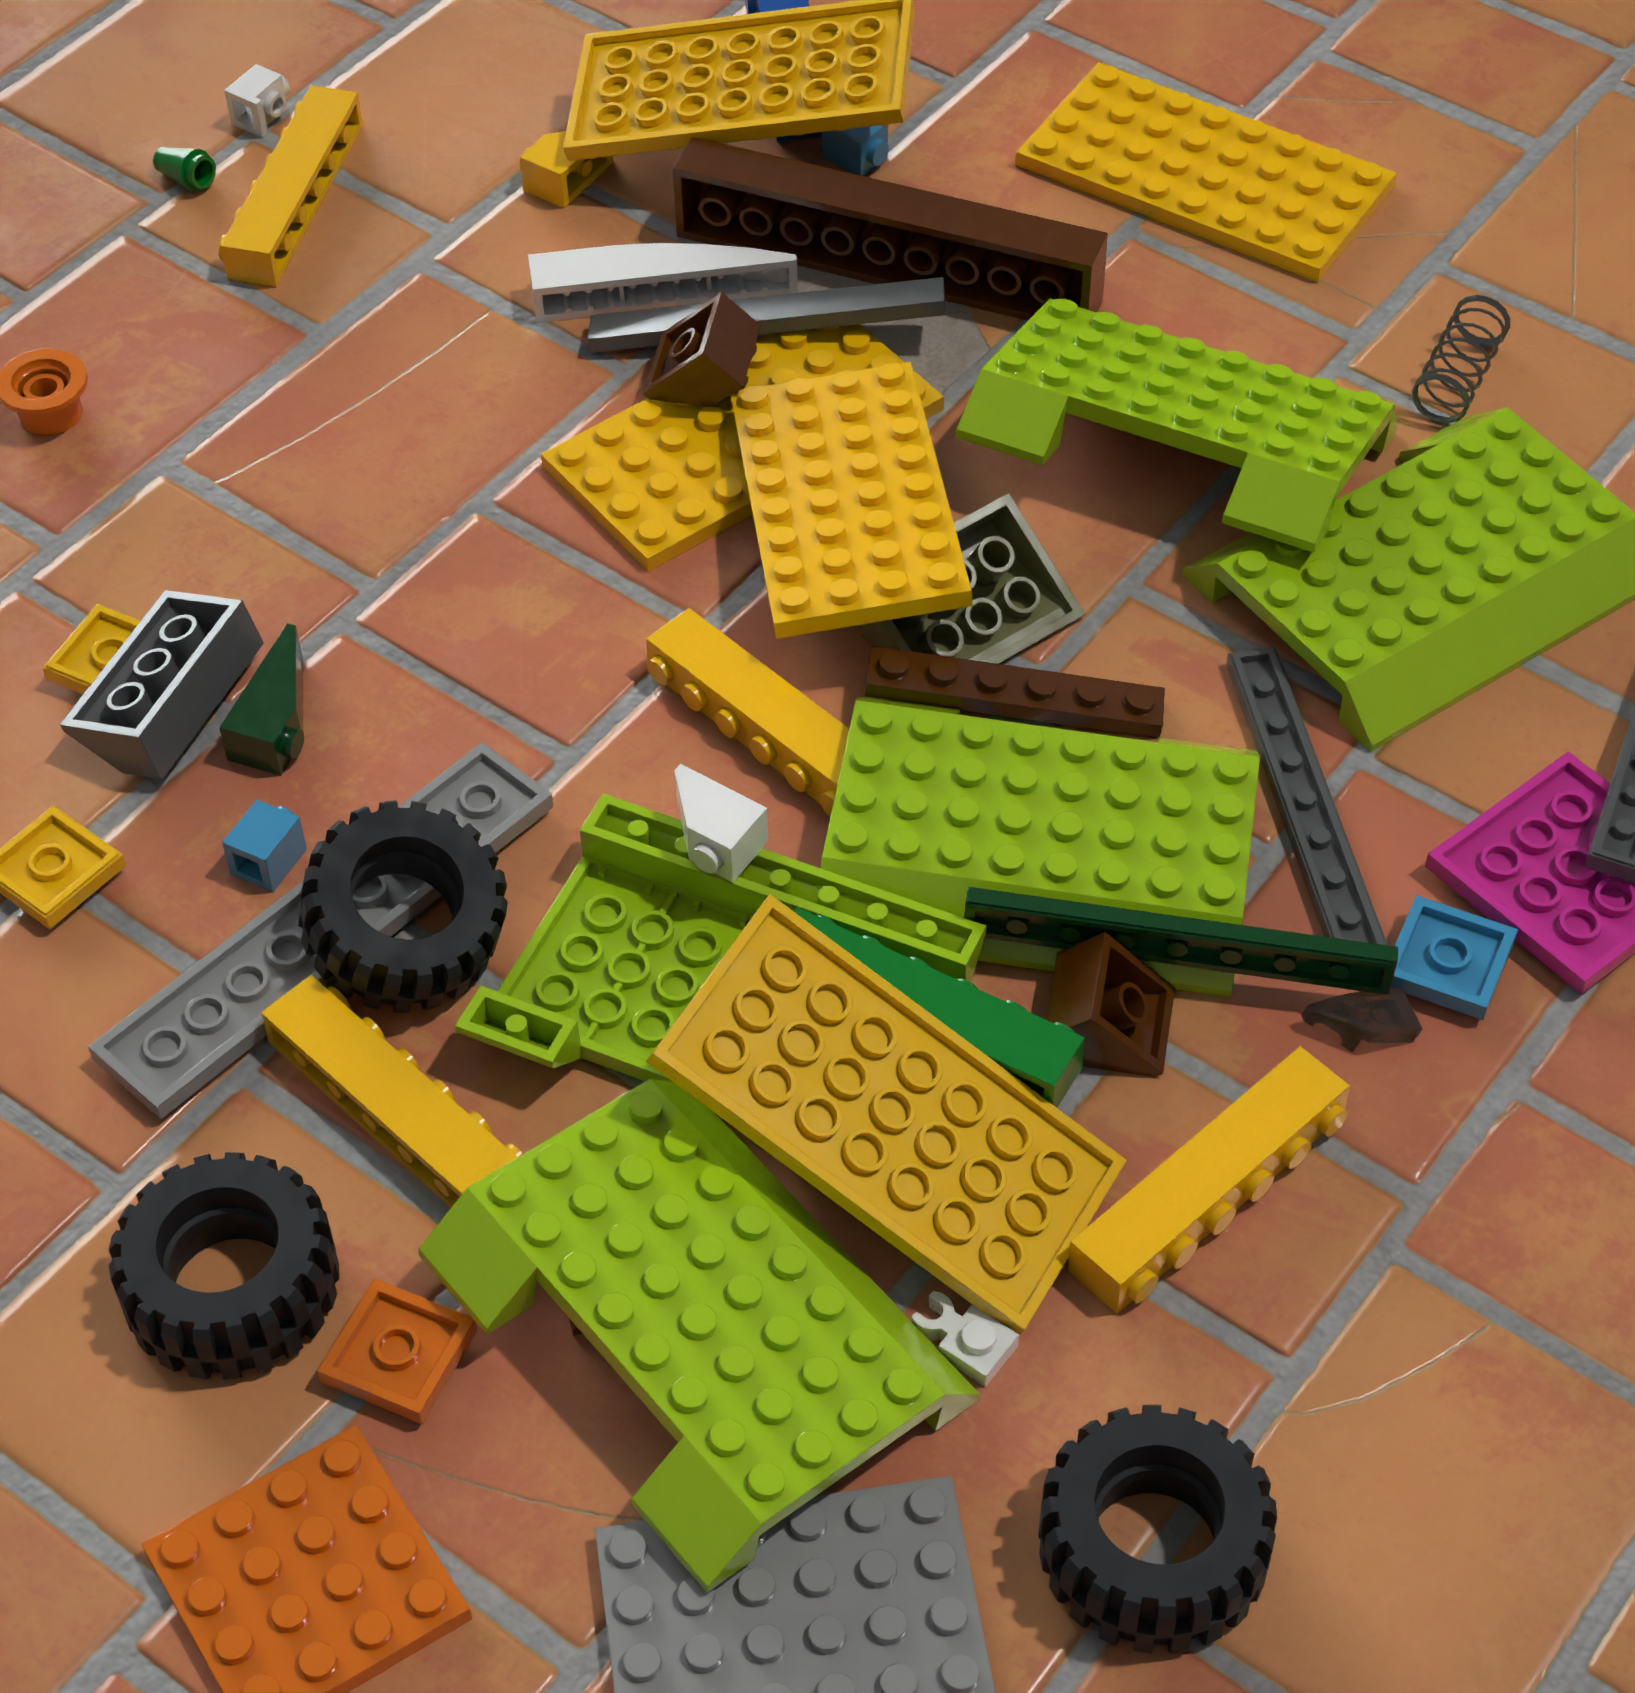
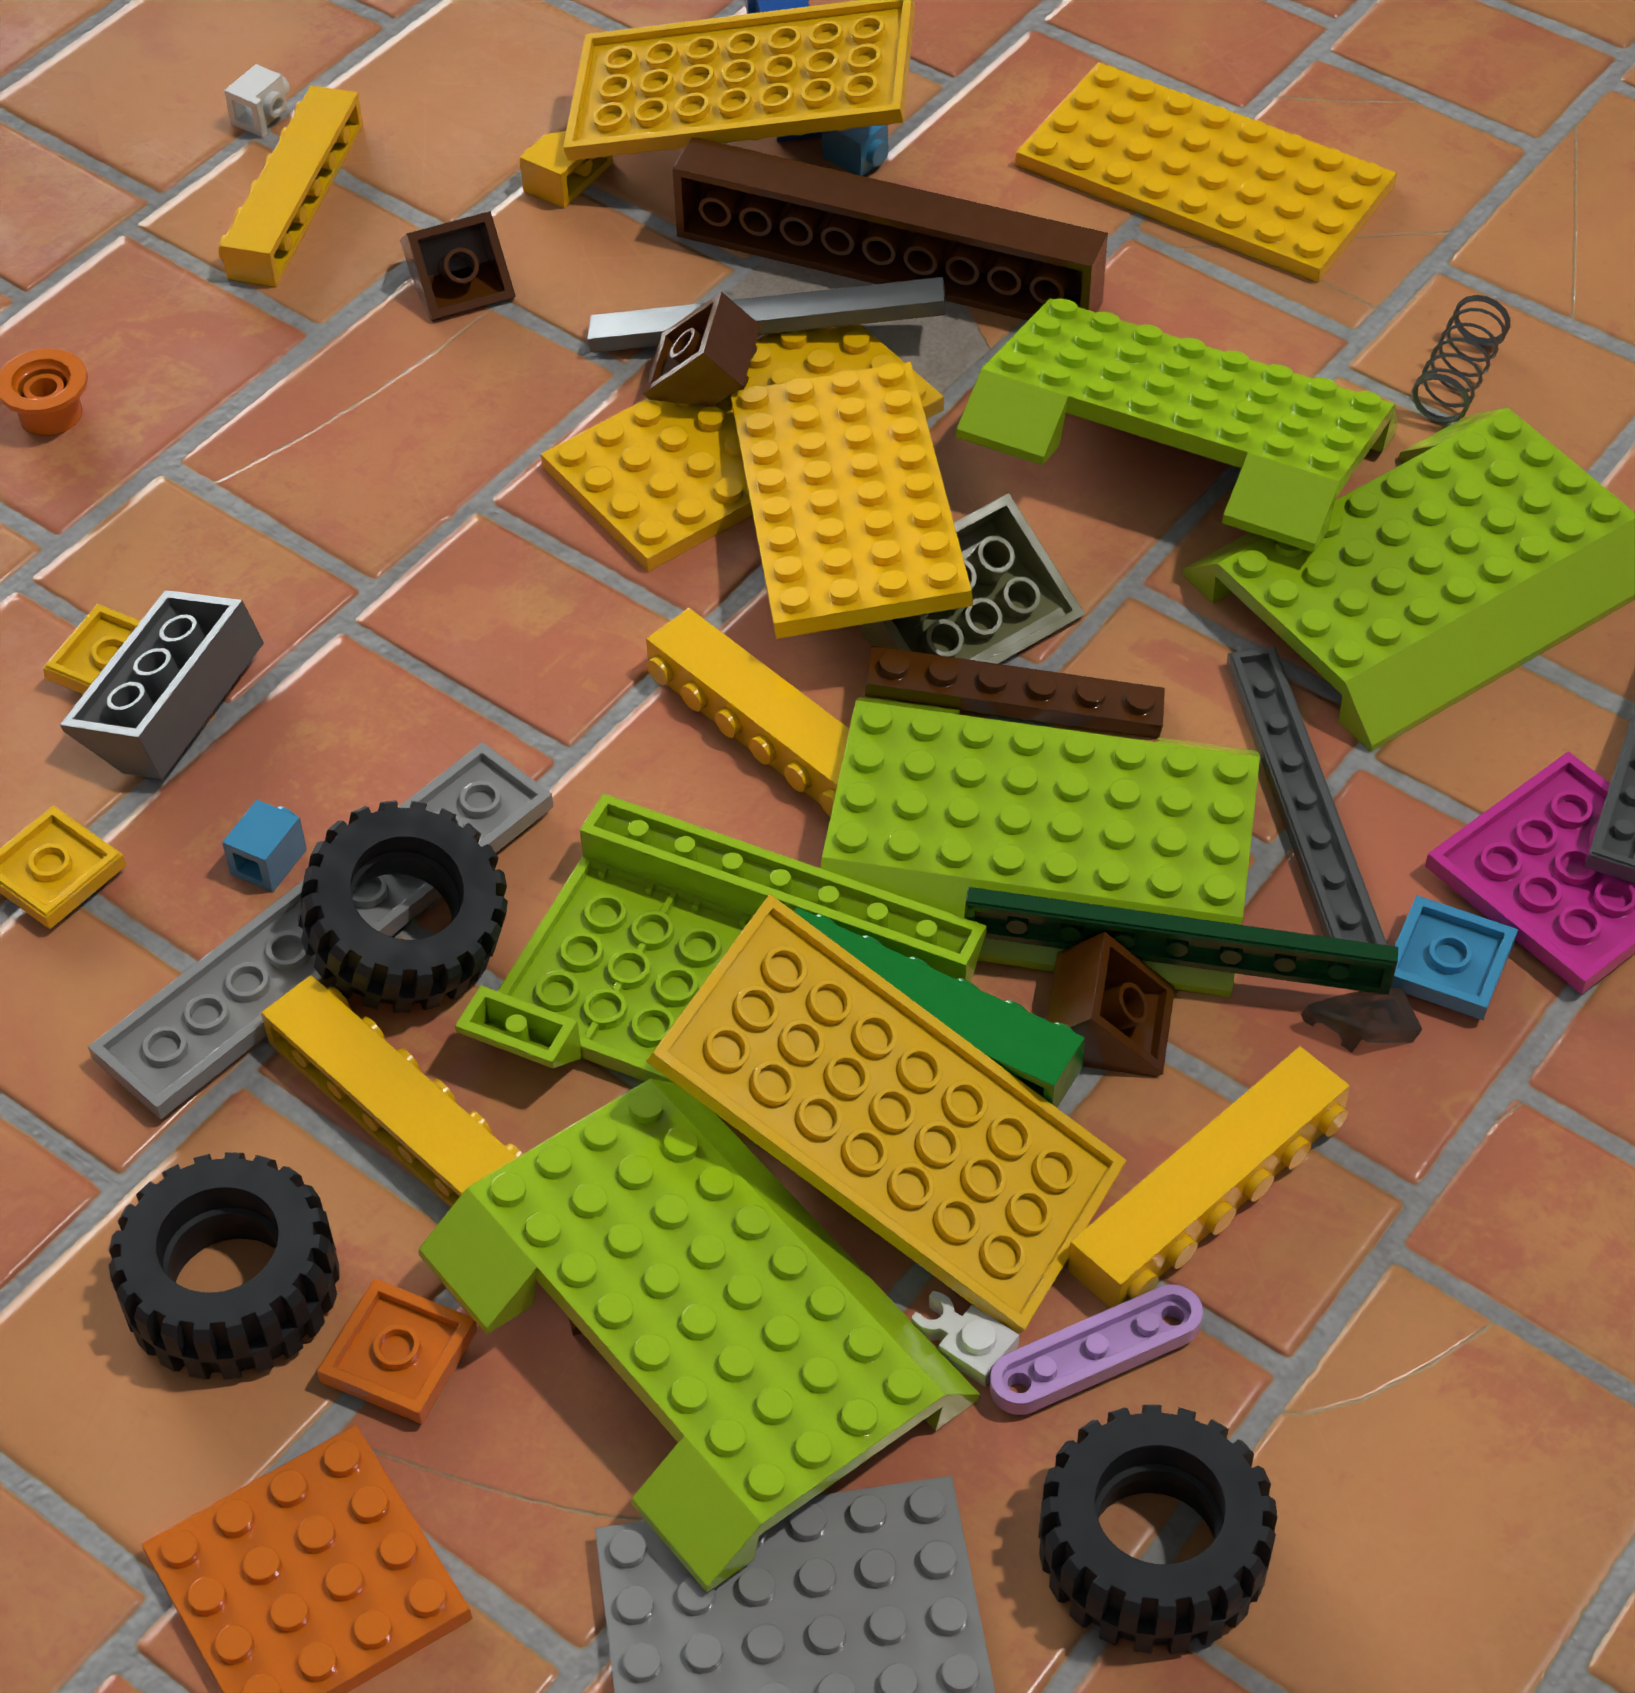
green cone [153,147,216,191] -> none
dark green slope [219,623,304,776] -> none
white slope [528,243,798,323] -> none
white slope [674,764,769,883] -> none
none -> reddish brown slope [400,211,516,321]
none -> lavender plate [990,1285,1203,1415]

